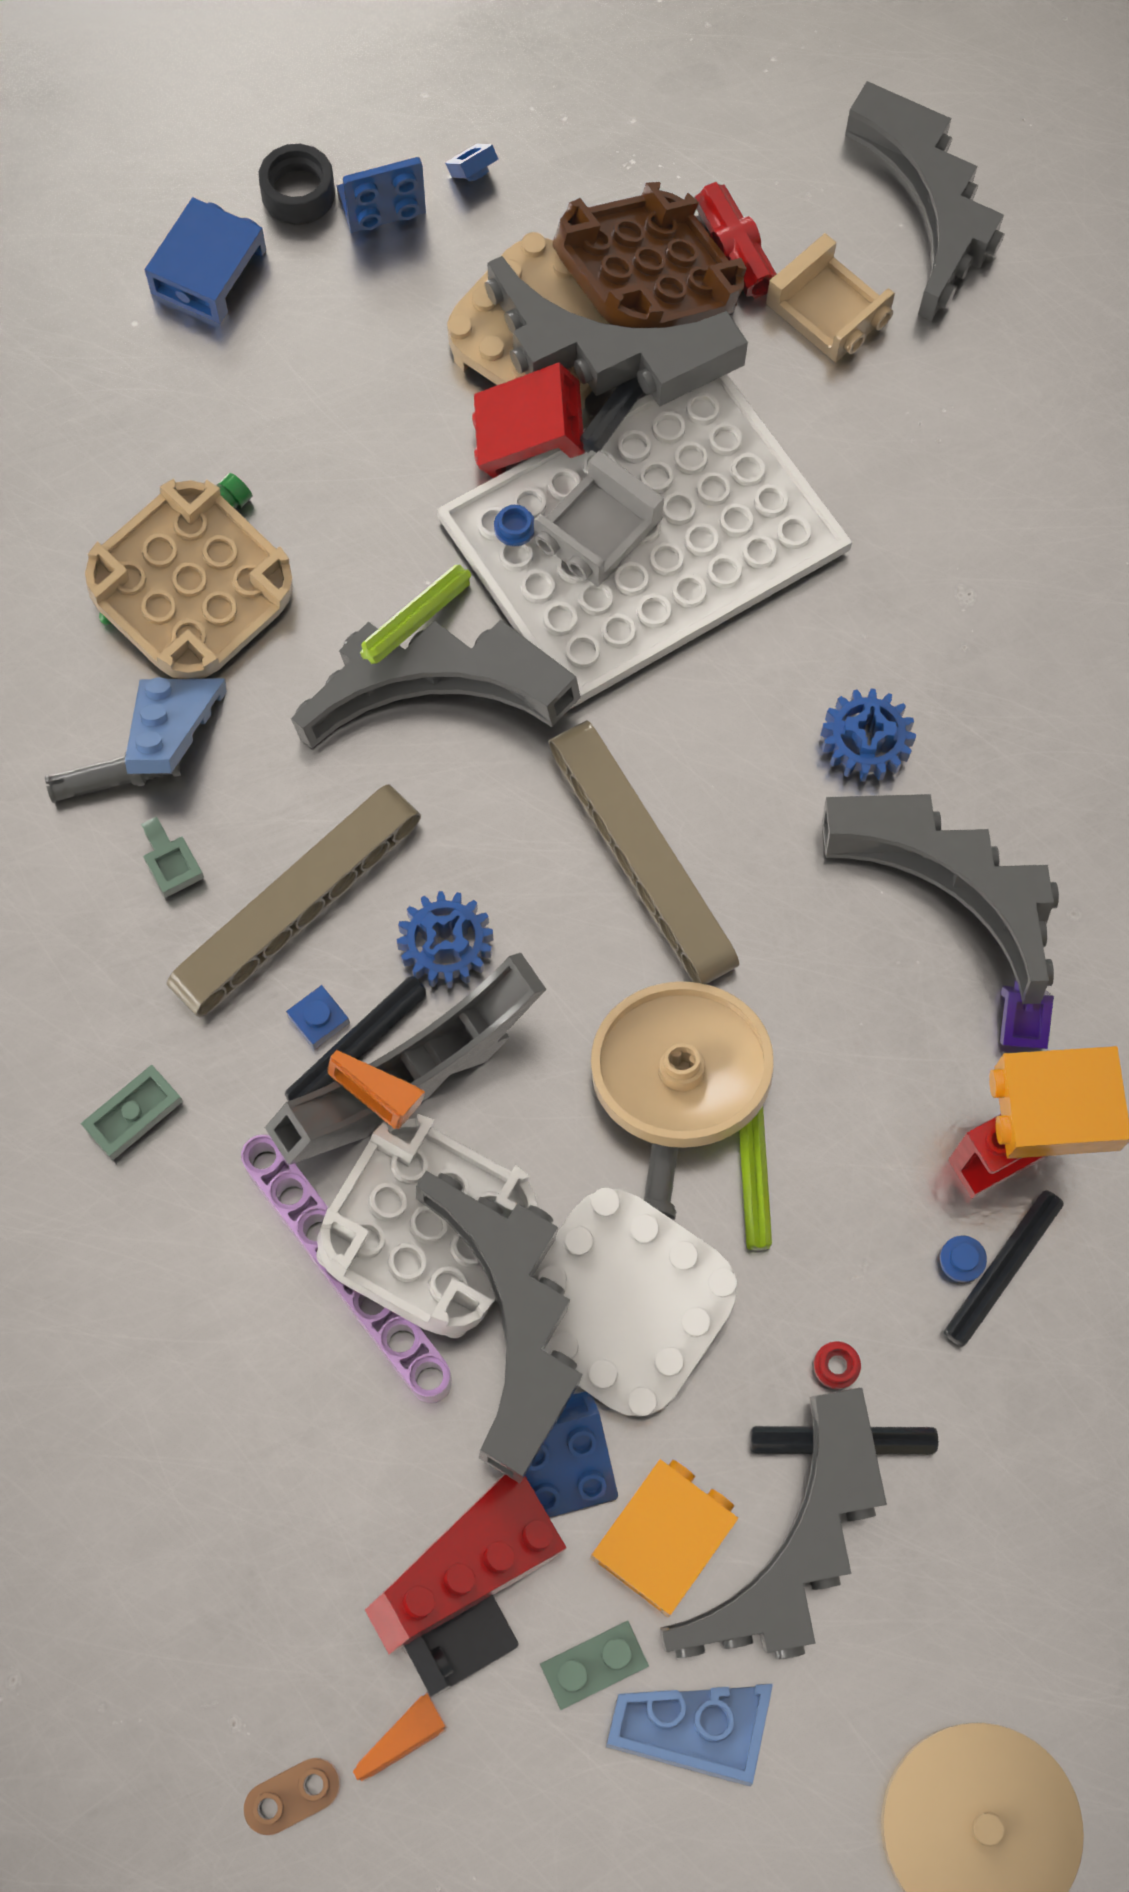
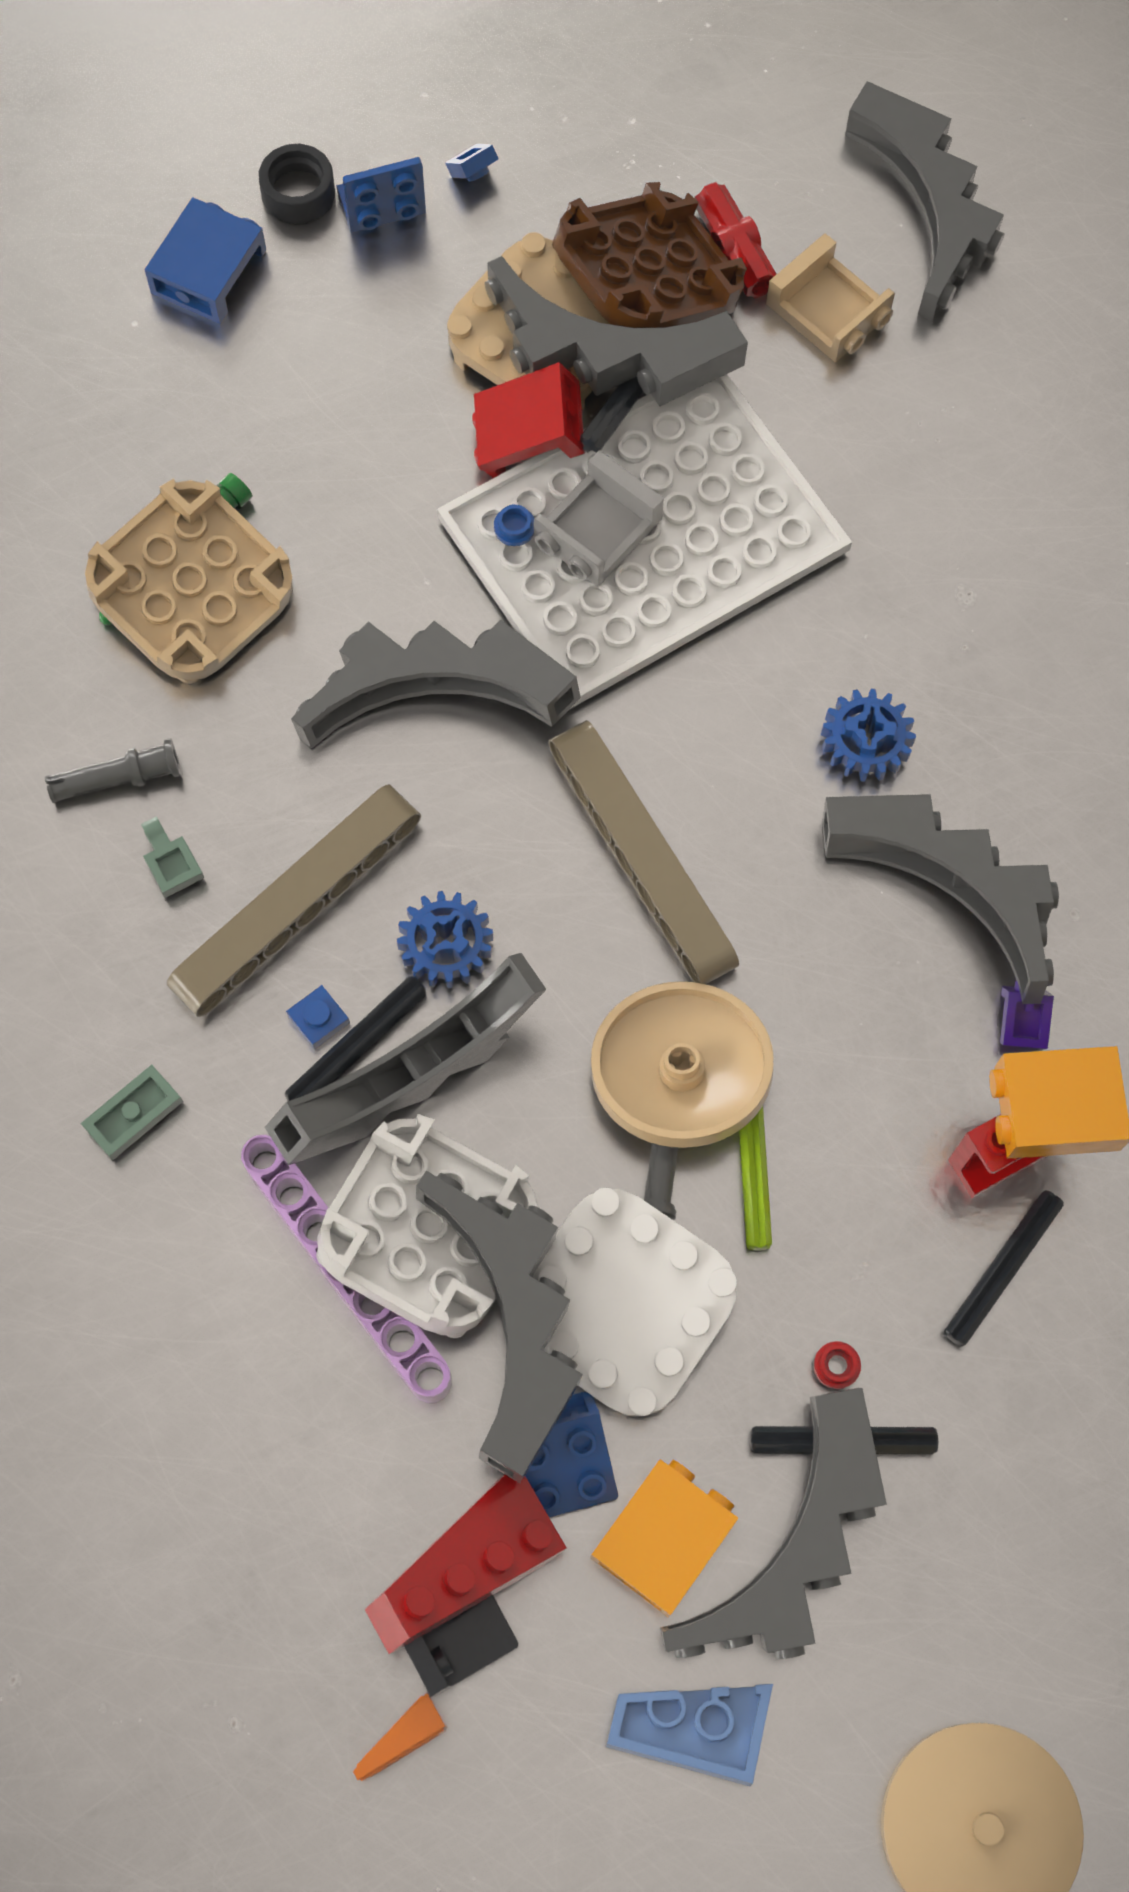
medium blue wing [125,677,227,774] -> none
medium nougat plate [244,1758,341,1835] -> none
orange slope [327,1050,425,1130] -> none
lime axle [360,565,472,664] -> none
sand green plate [540,1620,649,1711] -> none
blue plate [940,1235,987,1282] -> none

